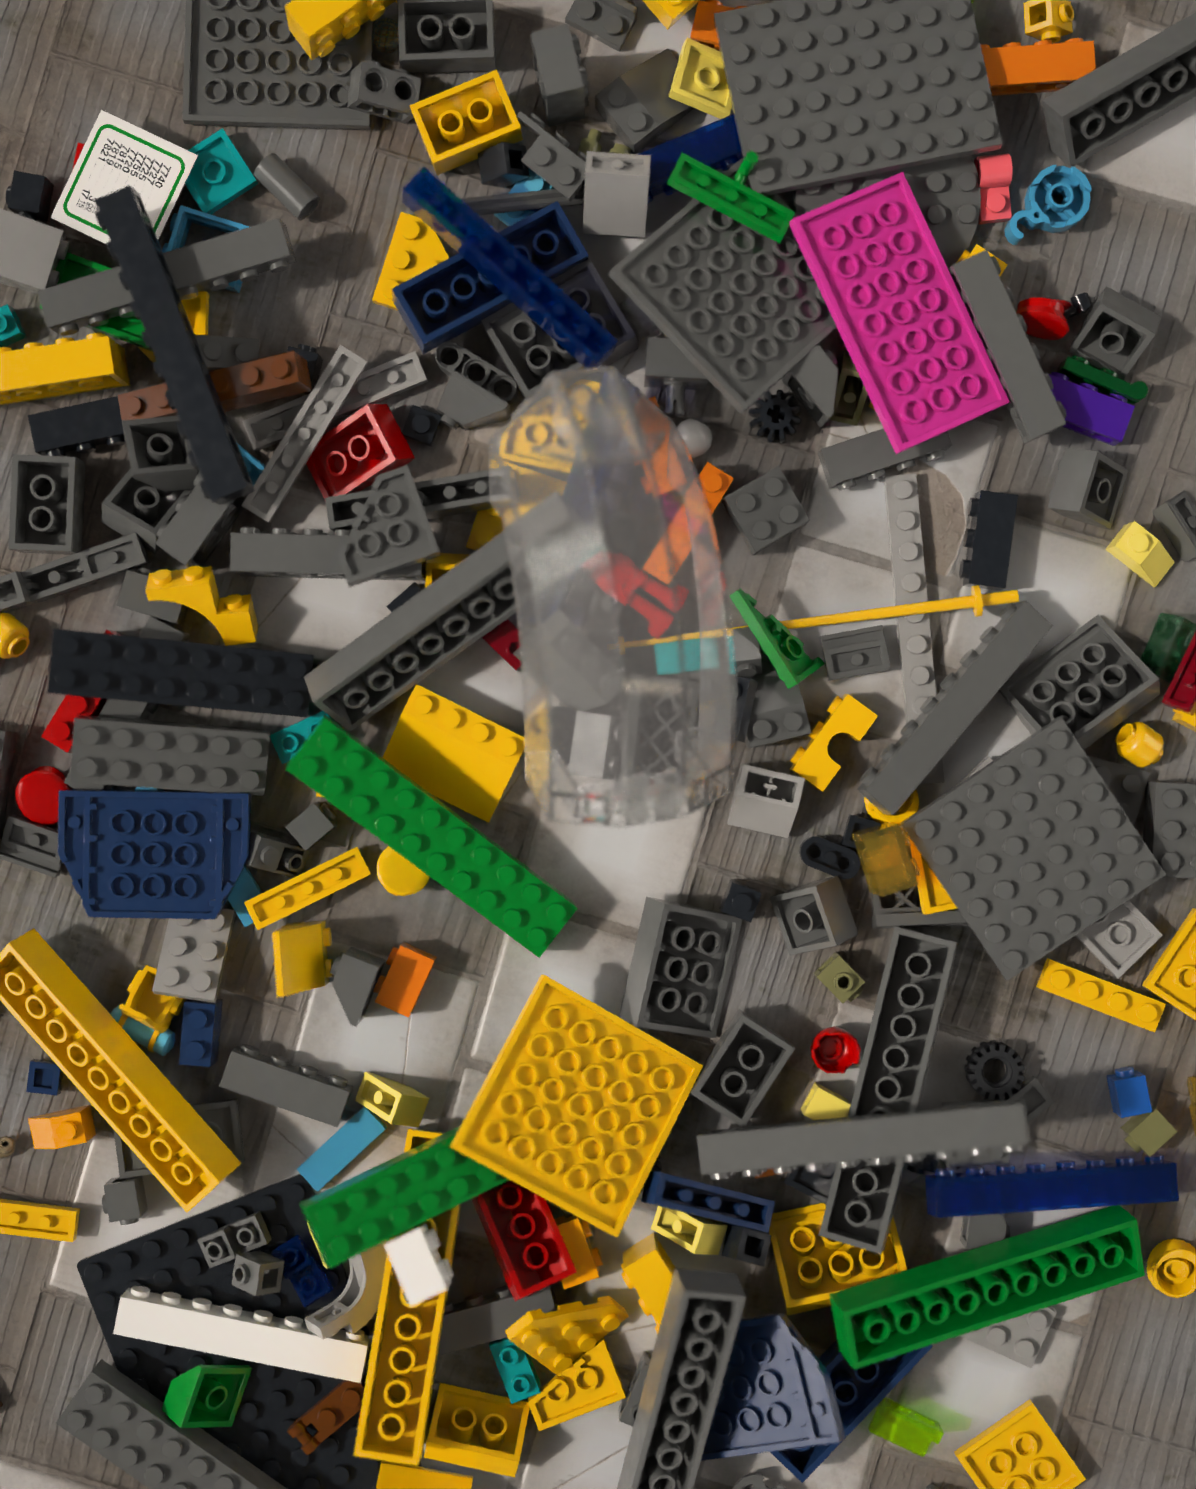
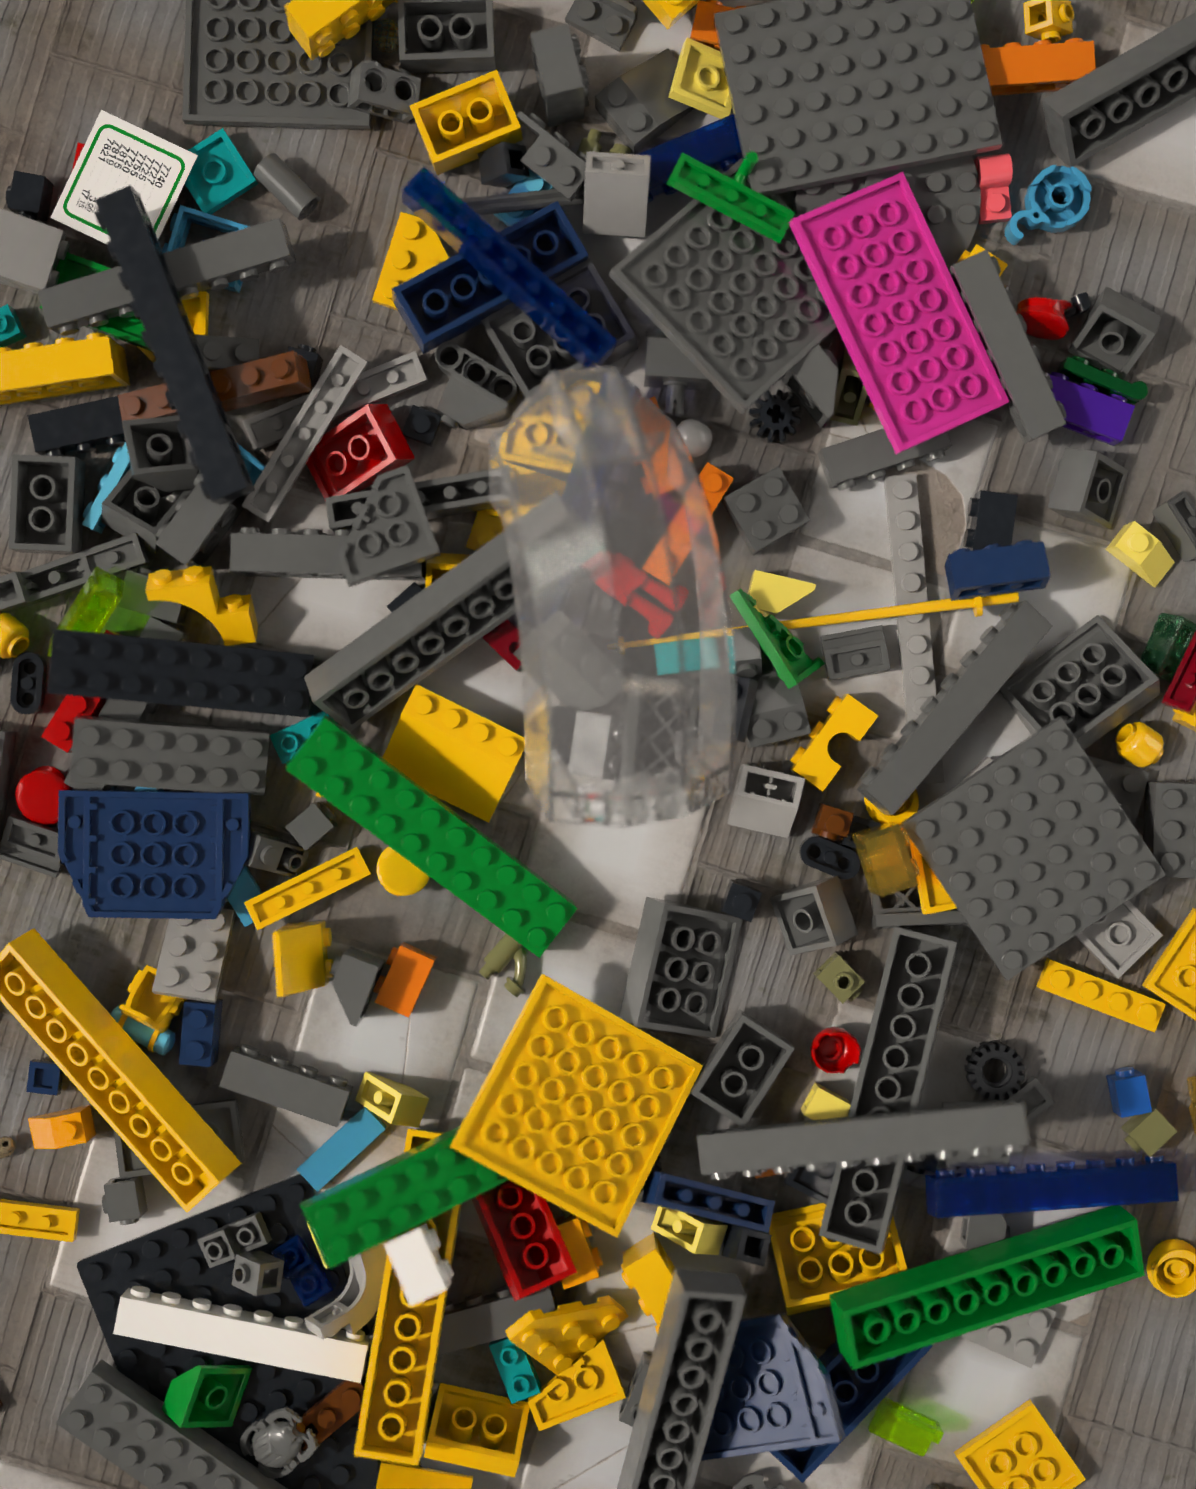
none -> black plate [10,652,47,714]
none -> clear neon green brick [47,566,124,657]
none -> medium azure plate [82,442,131,533]
none -> dark grey shield [240,1407,319,1479]
none -> olive plant [479,934,527,998]
none -> light yellow slope [748,570,816,617]
none -> reddish brown brick [811,803,854,842]
none -> dark blue brick [944,540,1051,601]

